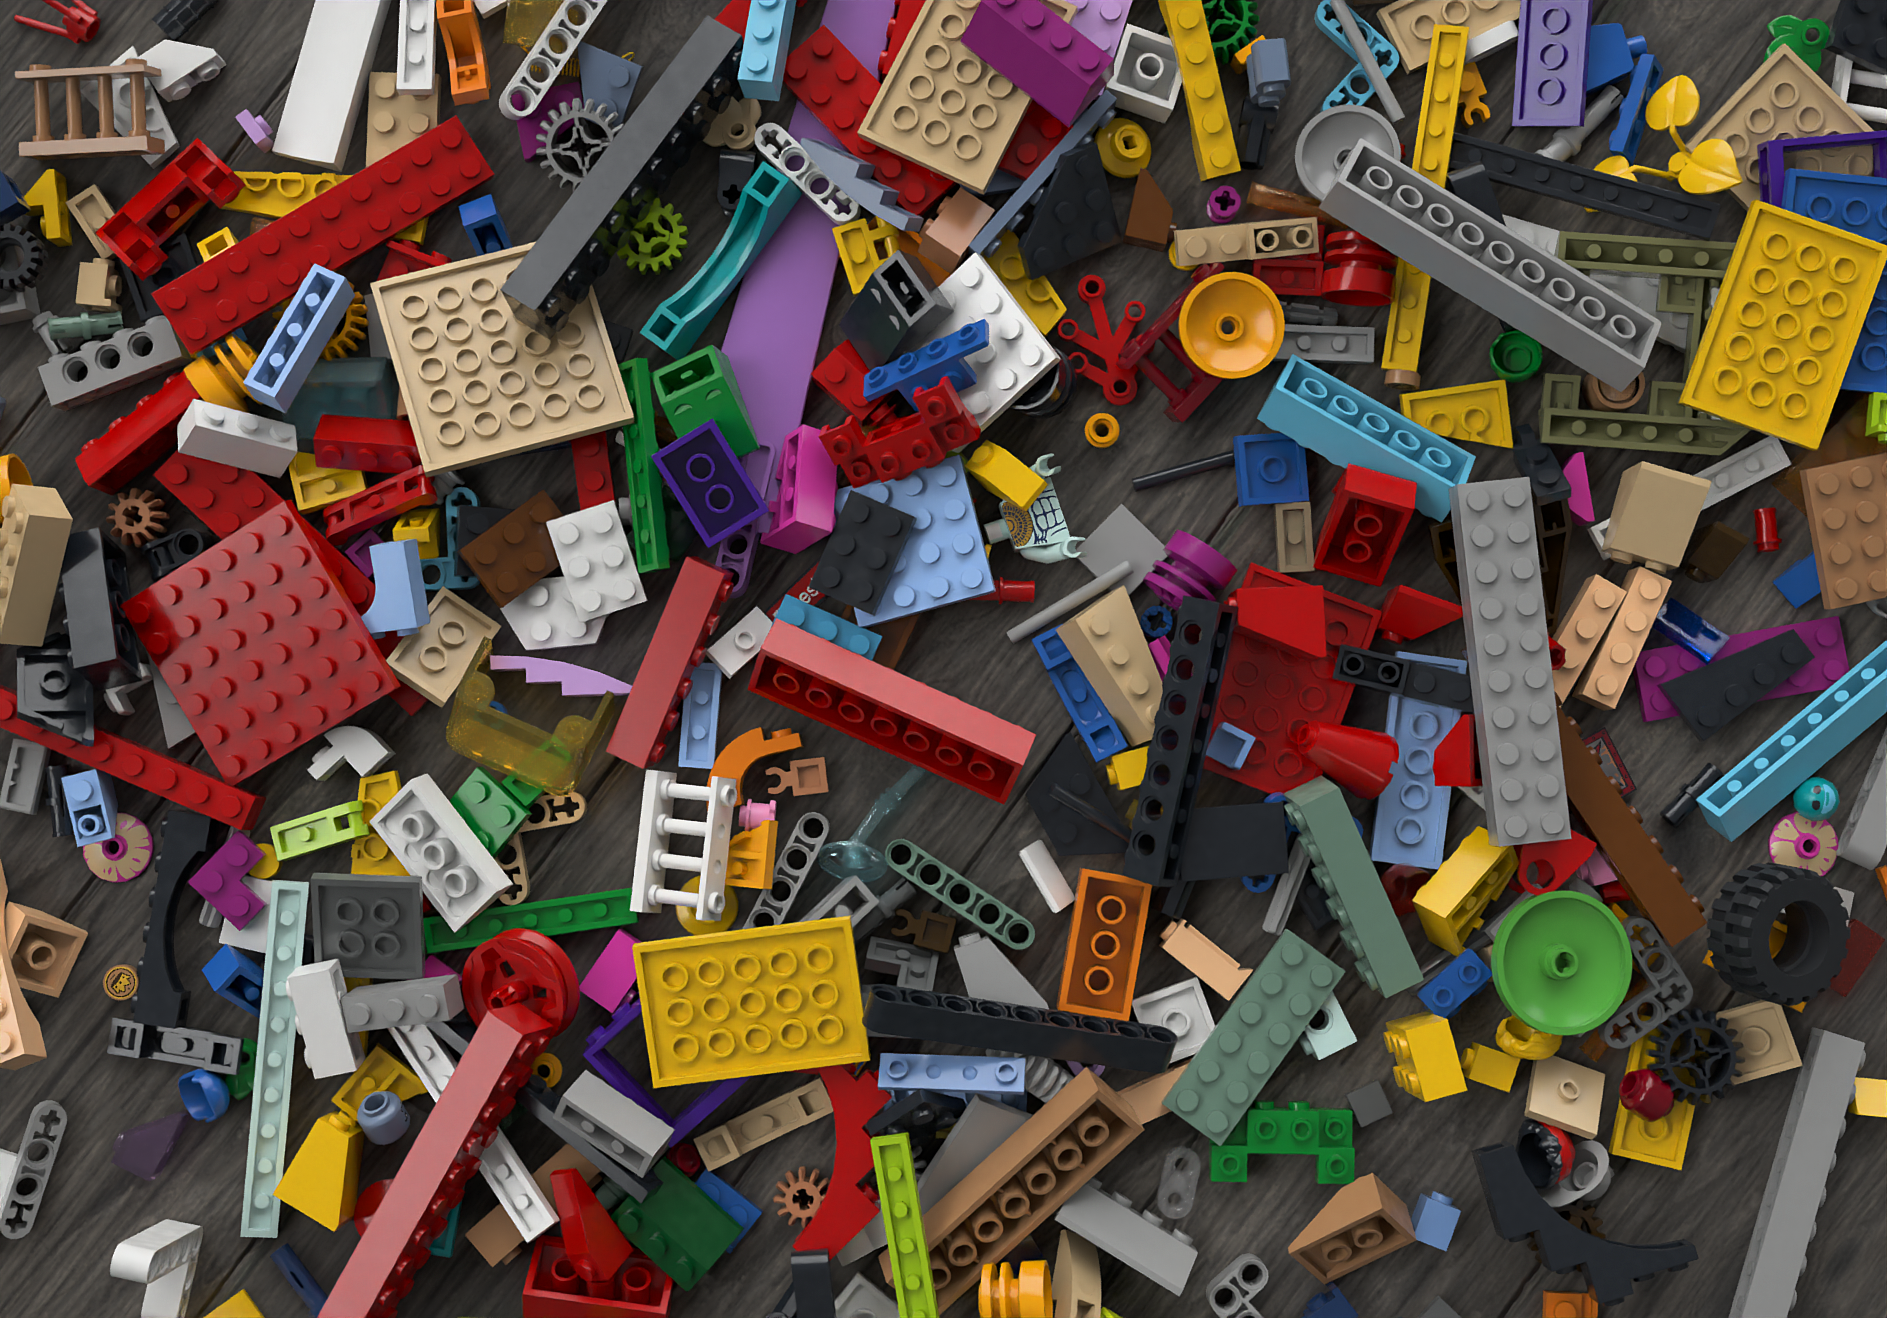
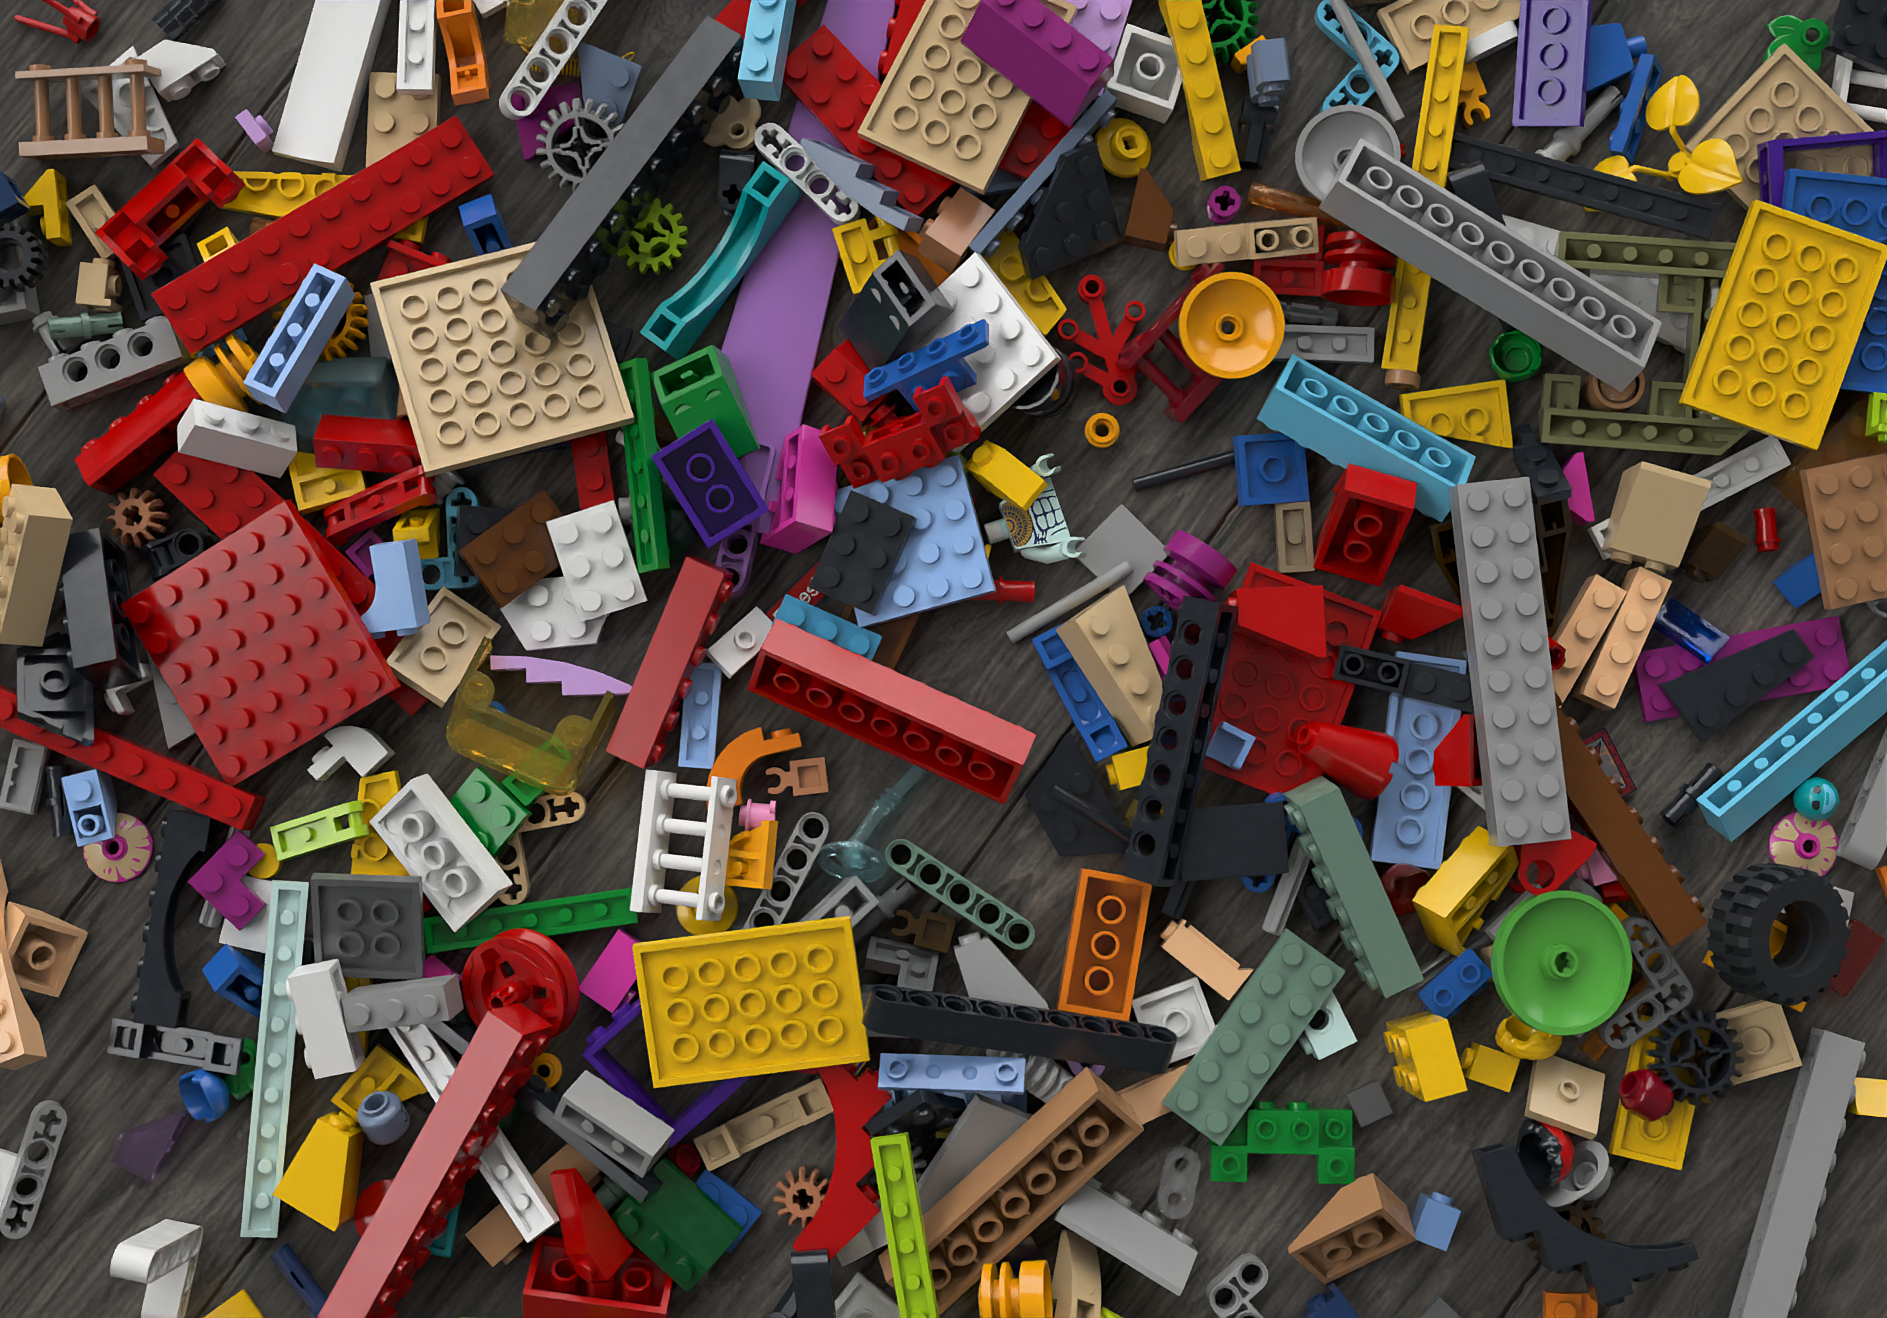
tile [103,964,140,1000] -> none
white slope [1019,840,1075,913] -> none

